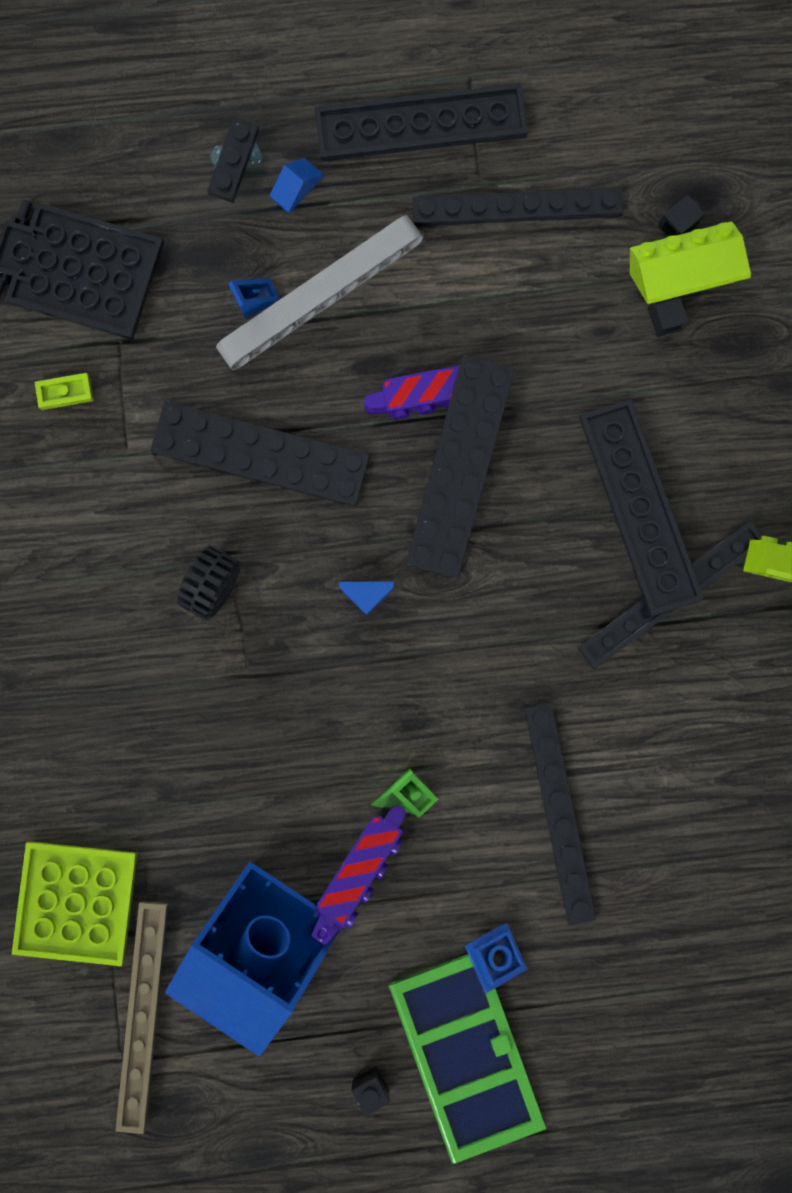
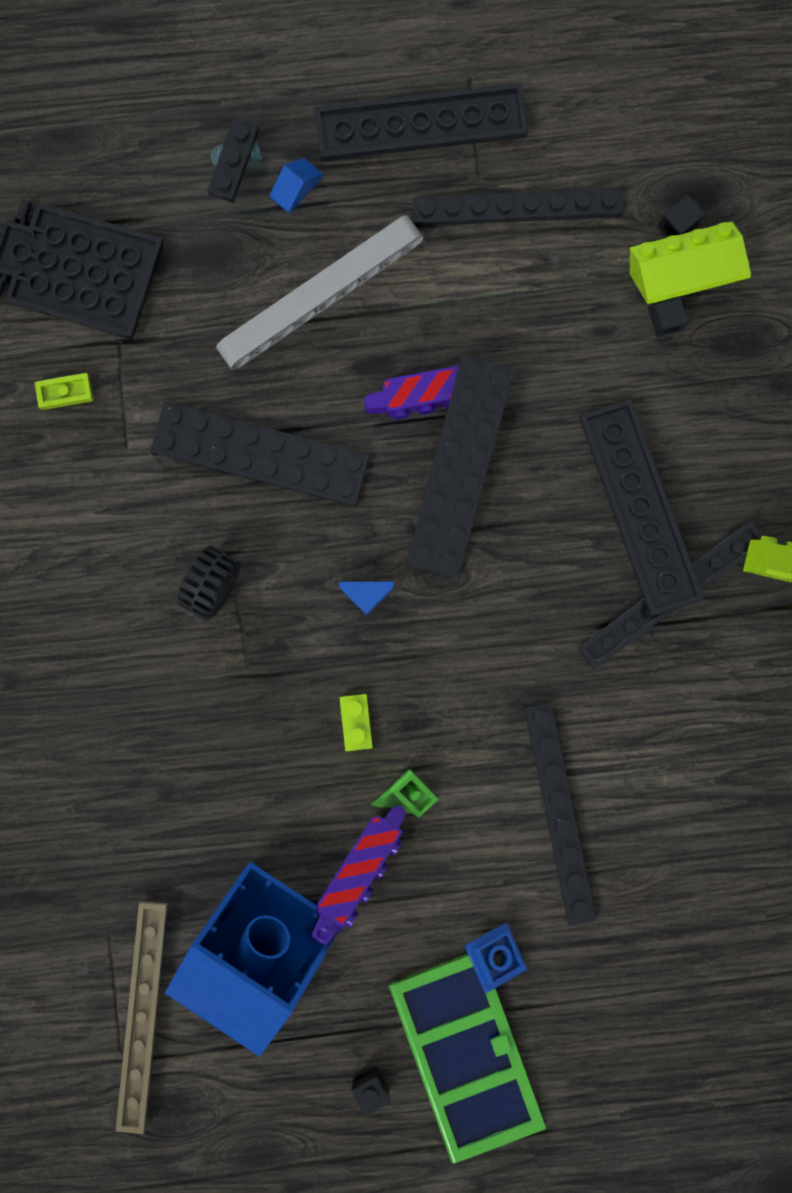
lime plate [12,841,138,966] -> none
blue slope [229,278,280,319] -> none
none -> lime plate [340,694,373,751]

